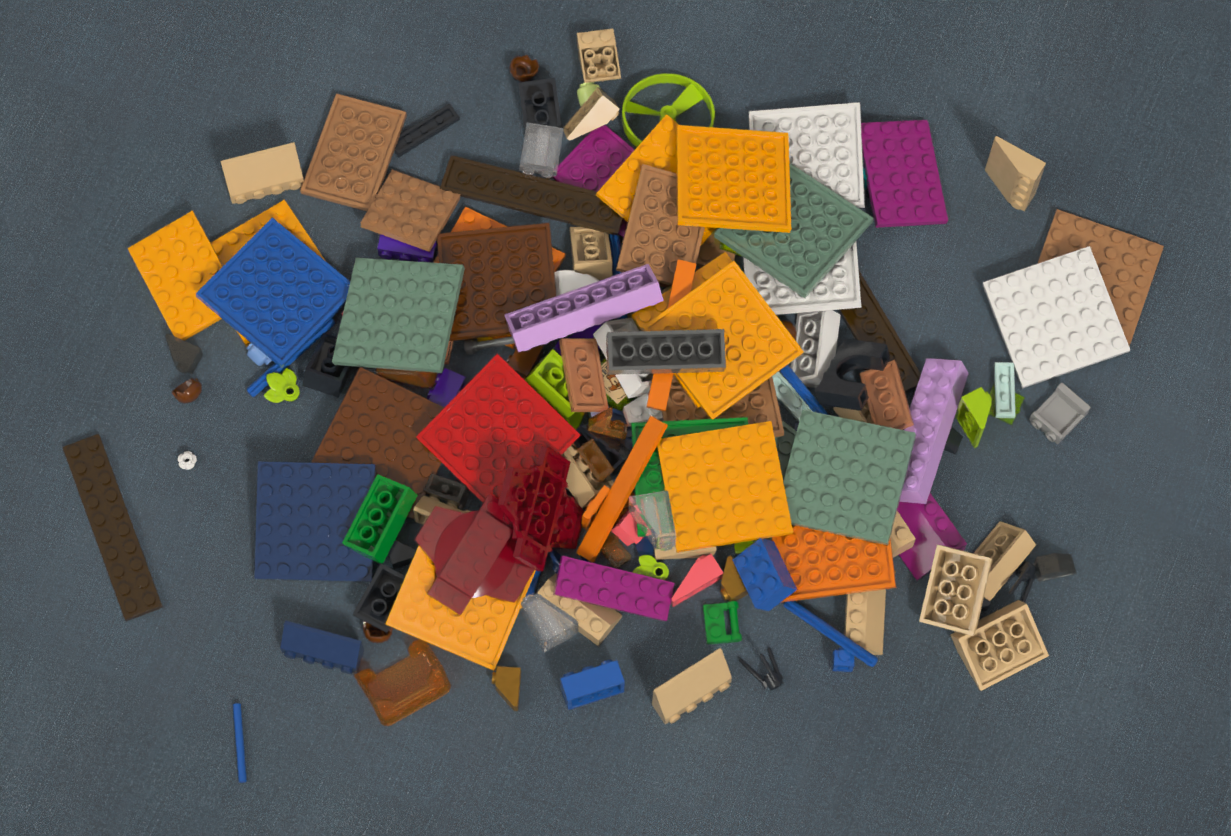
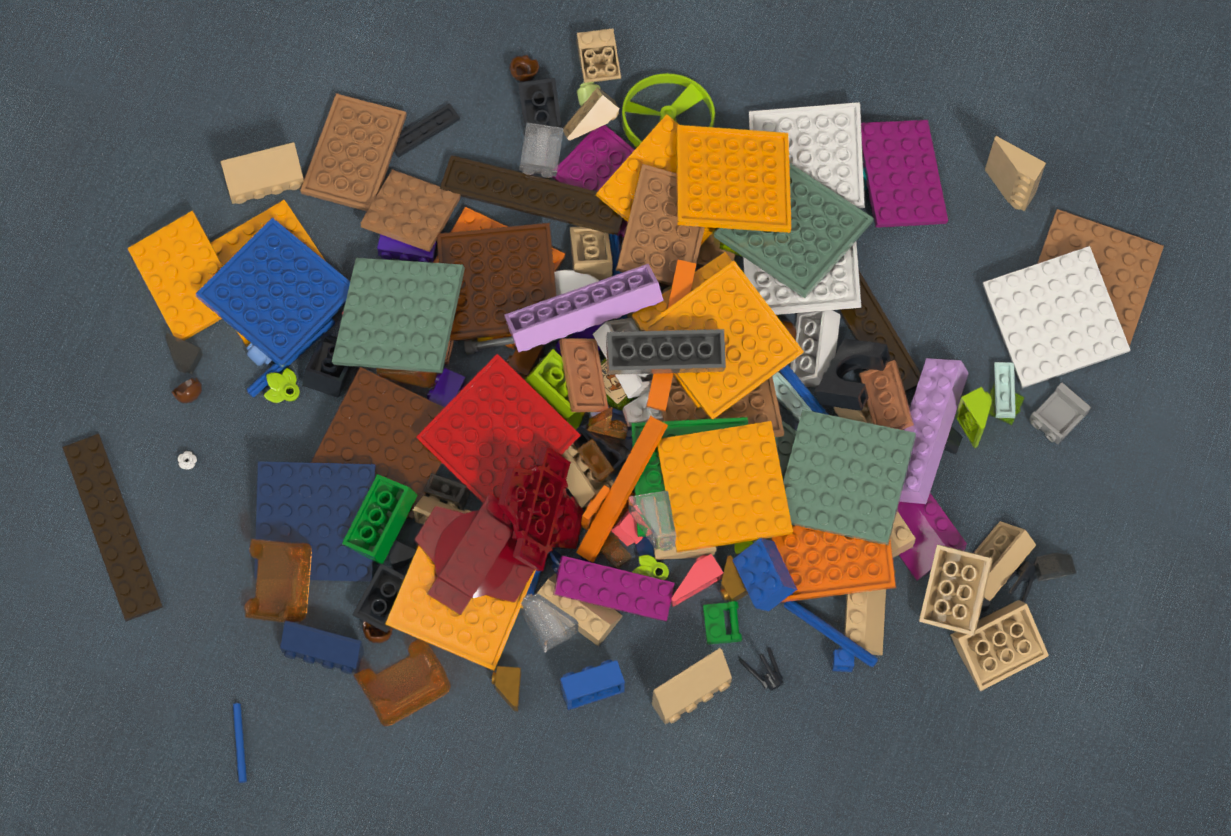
none -> clear orange windscreen [245,539,312,622]

